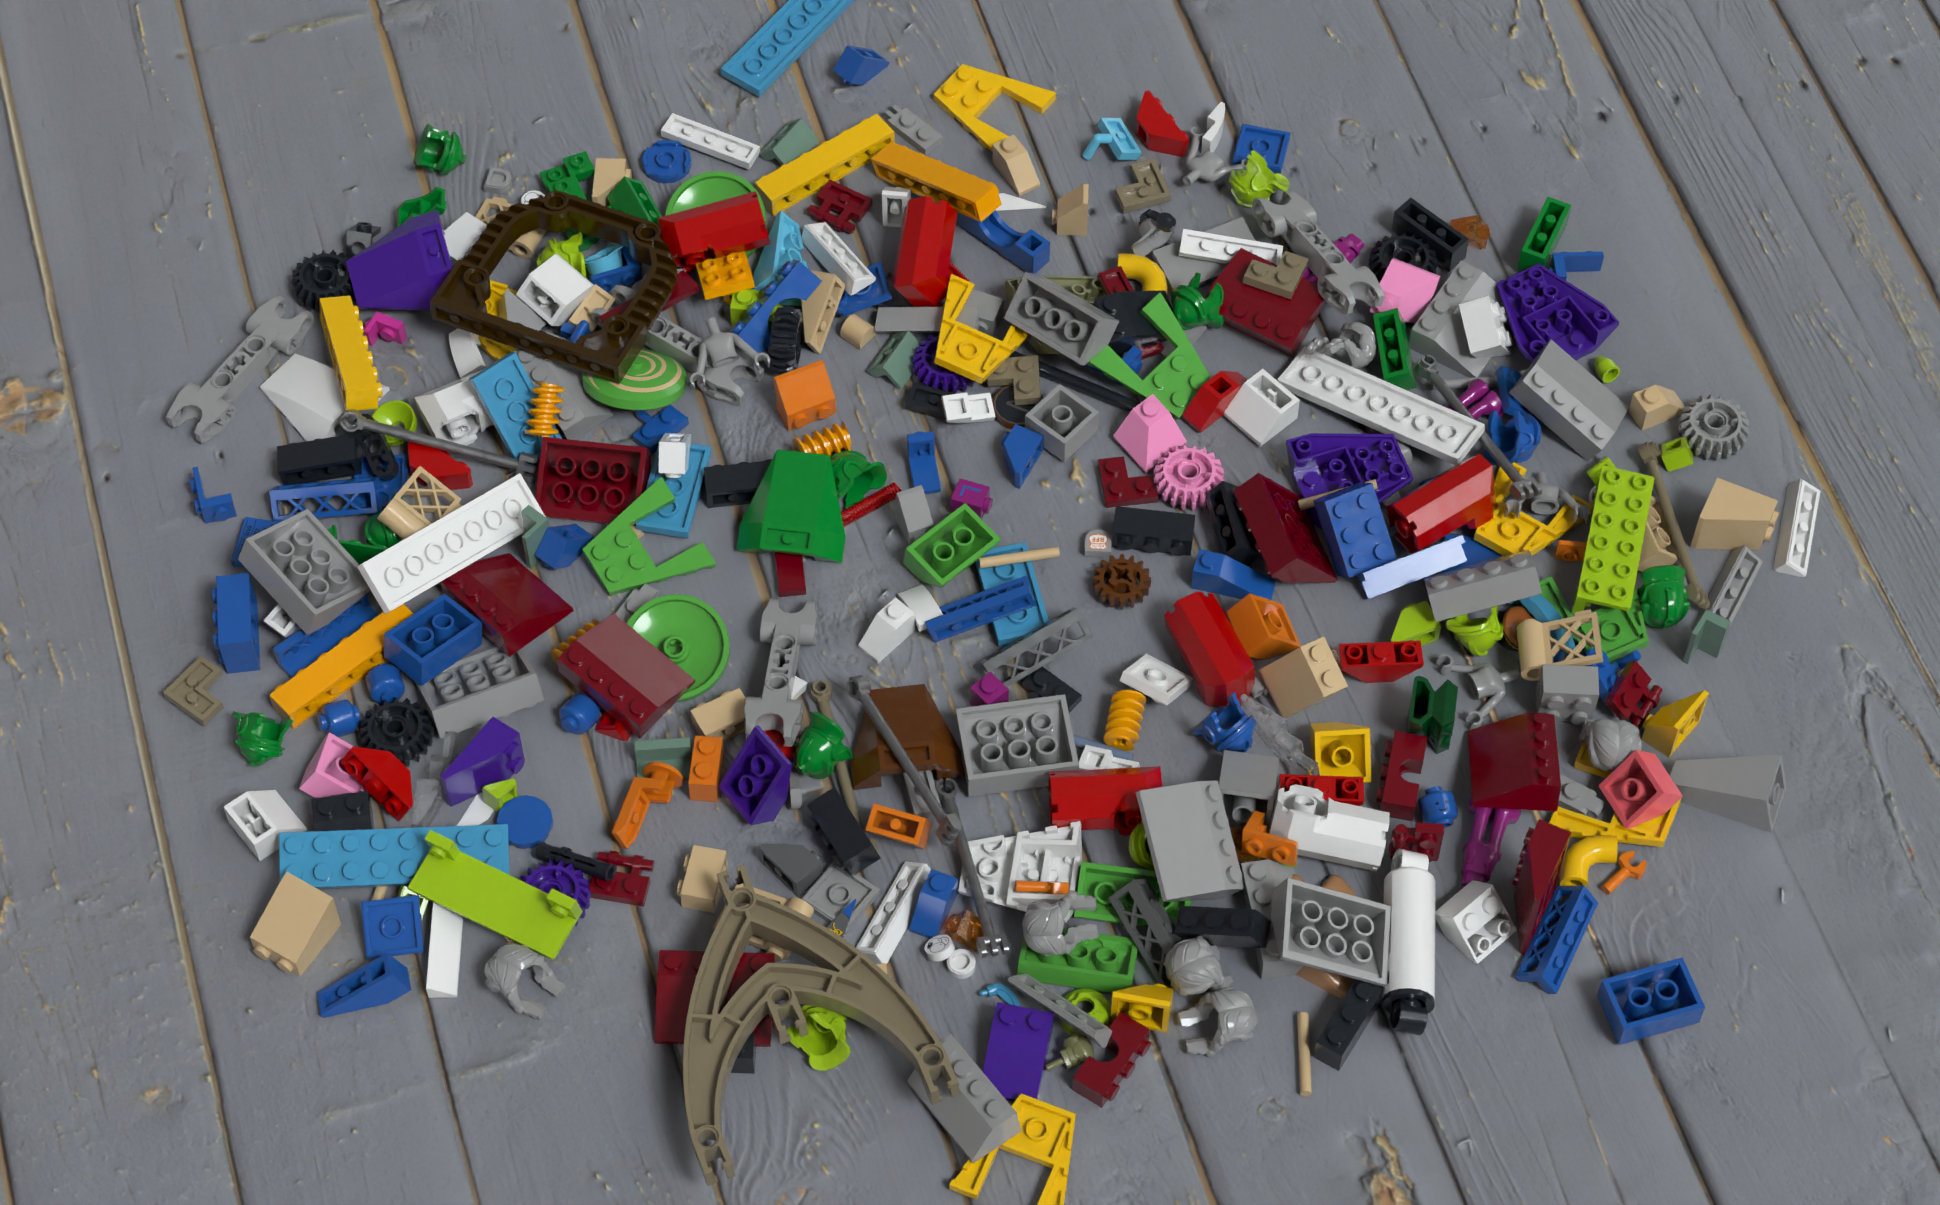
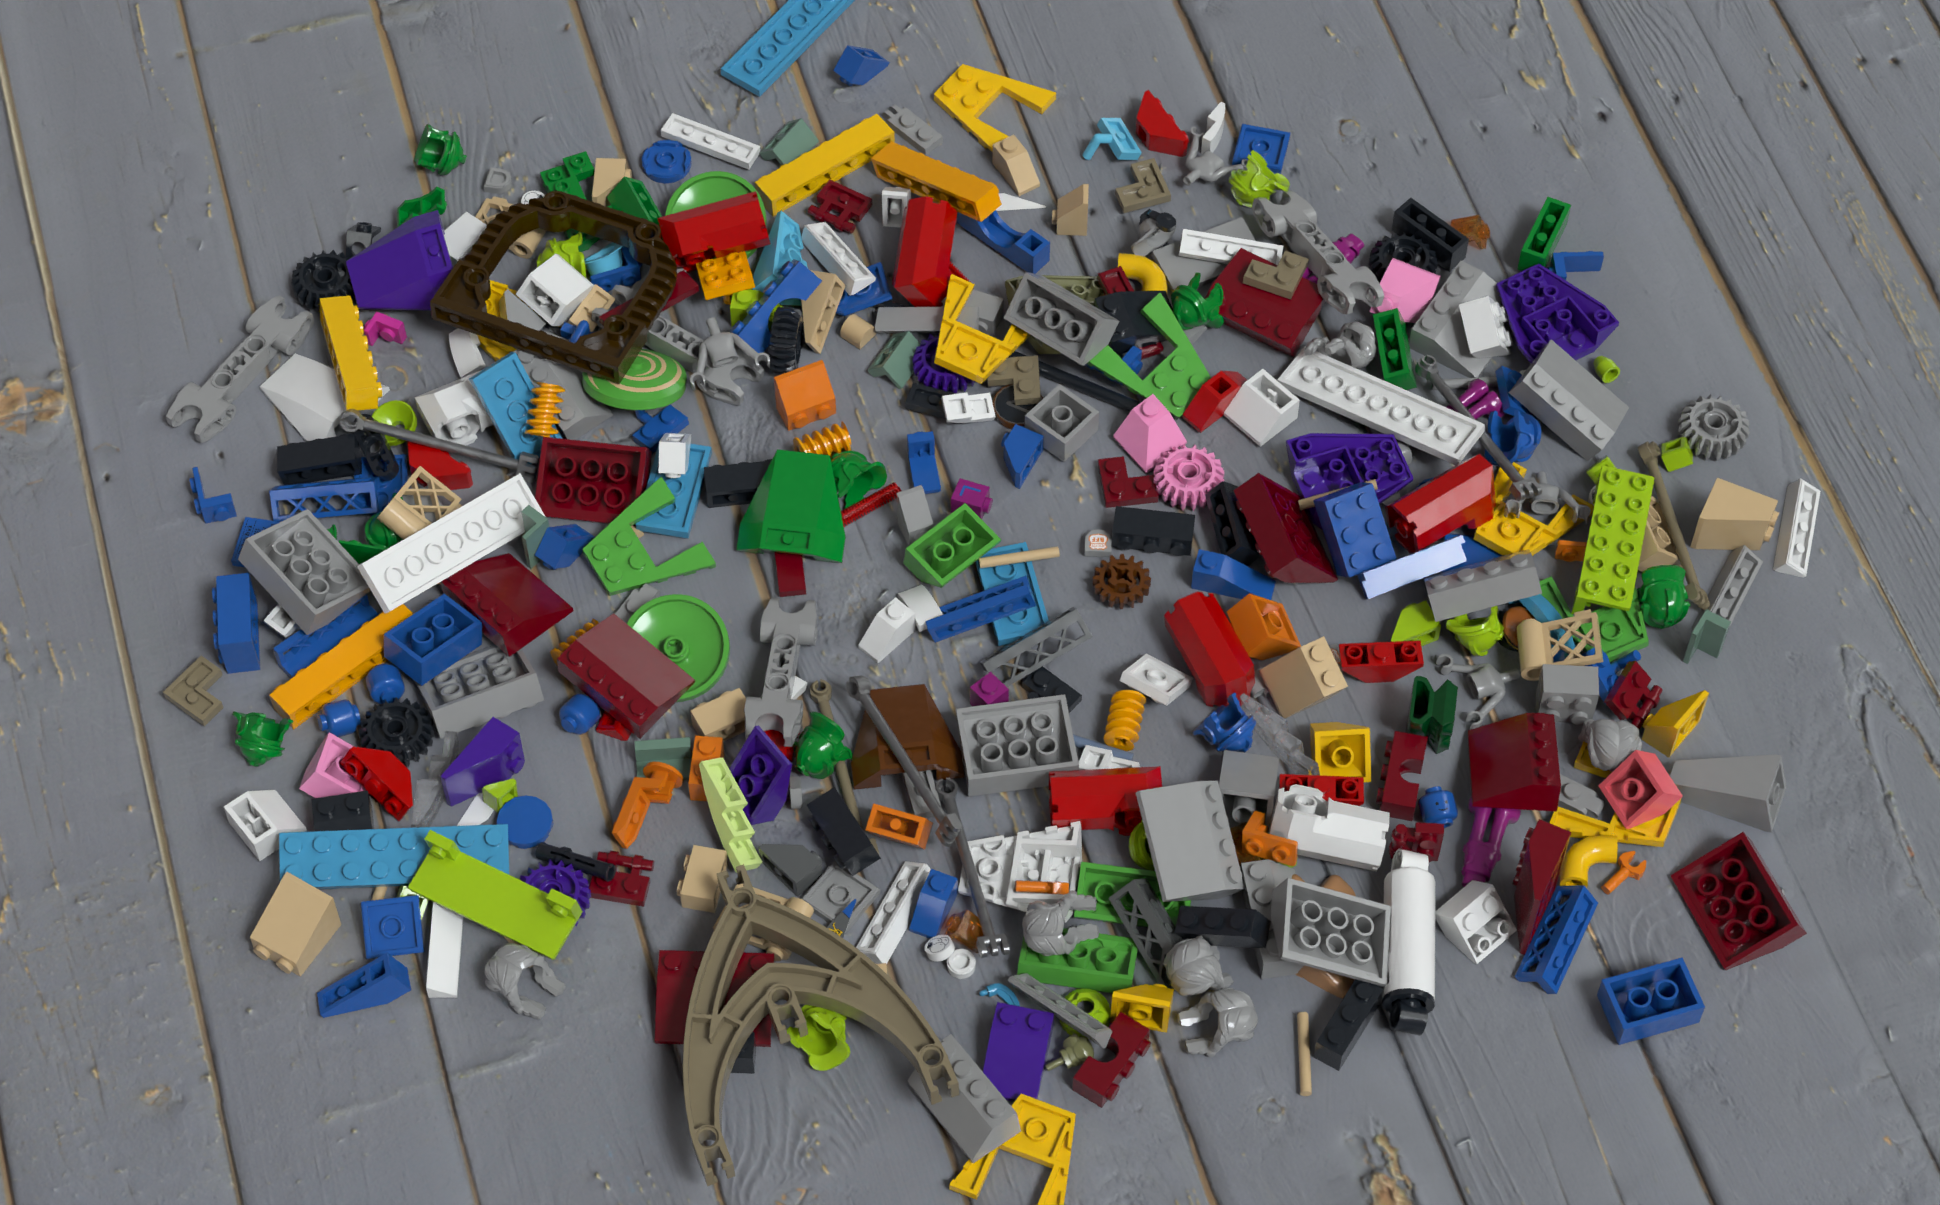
tan slope [1628,384,1685,431] -> none
none -> yellowish green slope [699,757,762,873]
none -> dark red slope [1670,832,1807,970]

